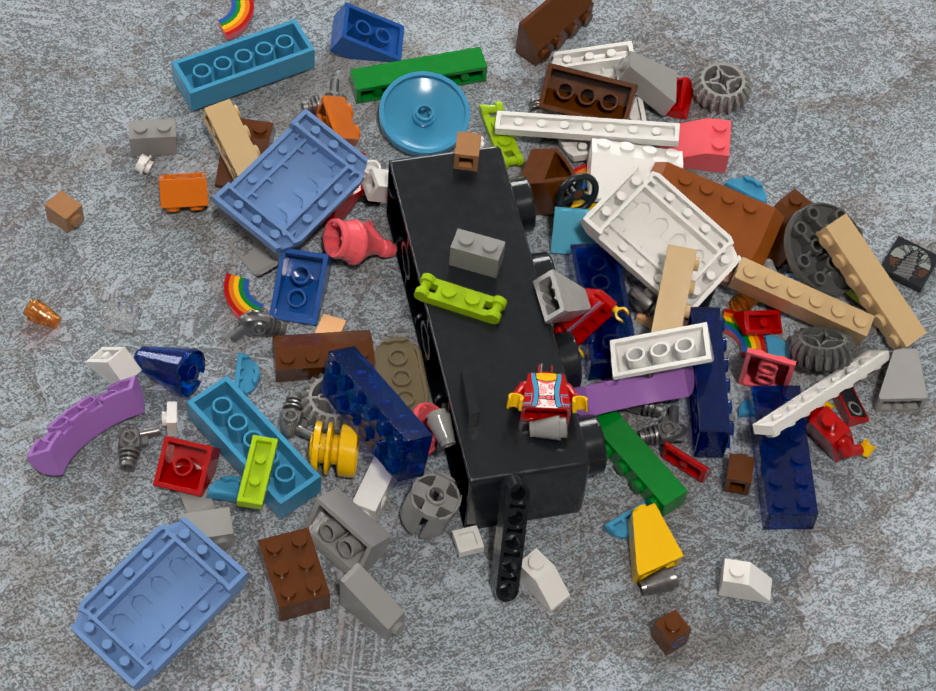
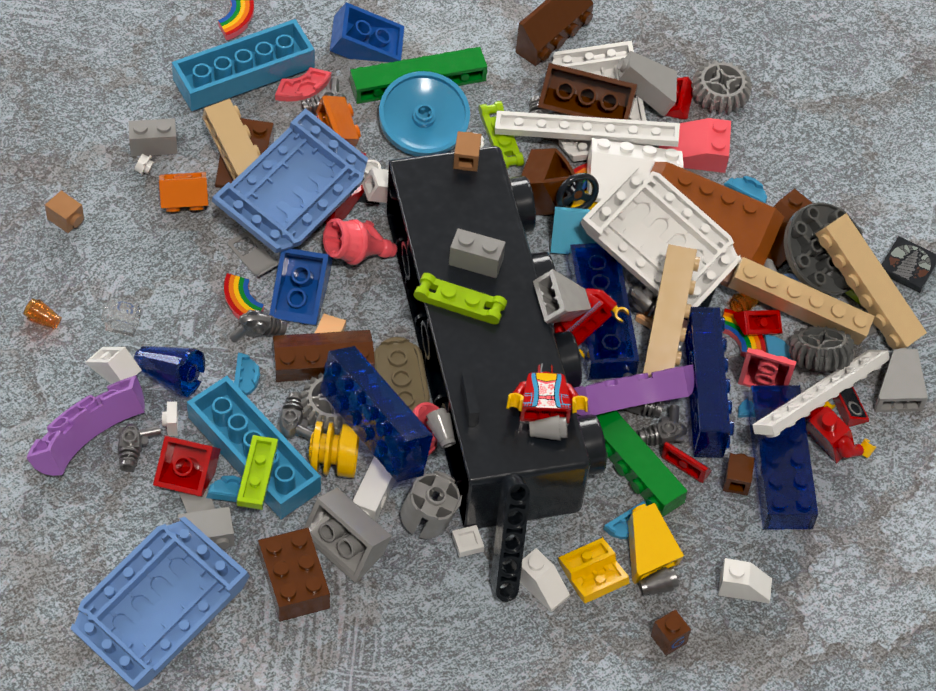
light grey slope [339,563,405,641] -> none
white slope [610,322,714,380] -> none
none -> coral tile [275,67,331,102]
none -> yellow slope [558,537,630,604]

